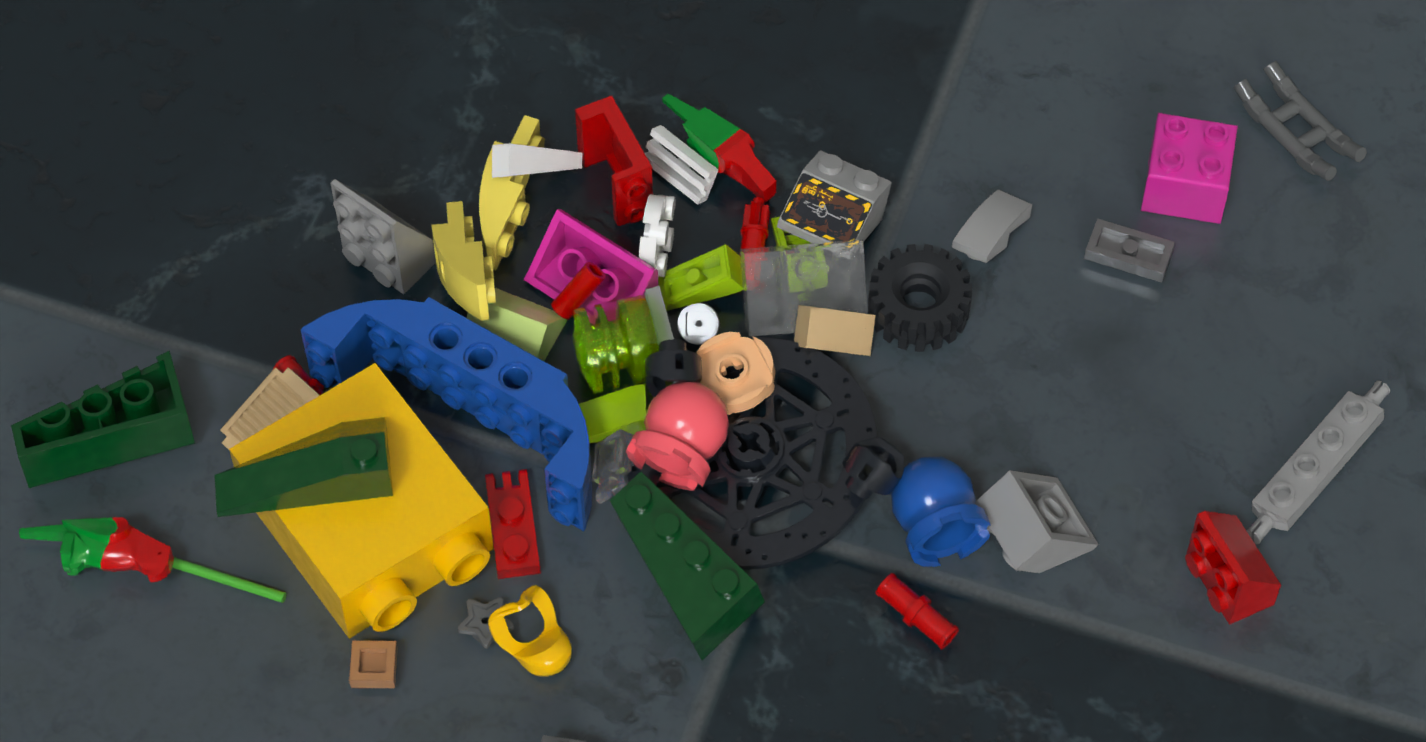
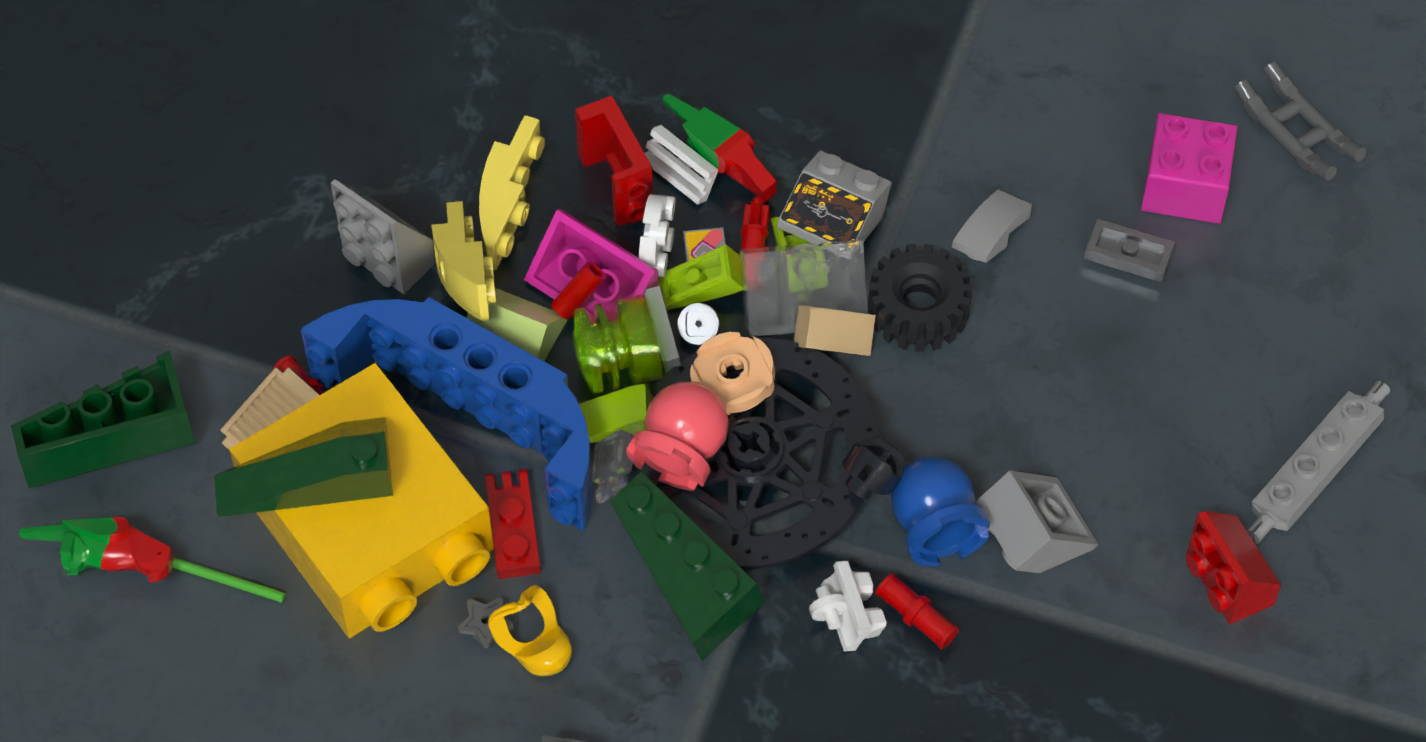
medium nougat plate [349,641,398,688] -> none
white piece [492,143,582,178] -> none
black piece [645,339,702,398] -> none
none -> tile [683,227,726,262]
none -> white hips [809,561,887,651]

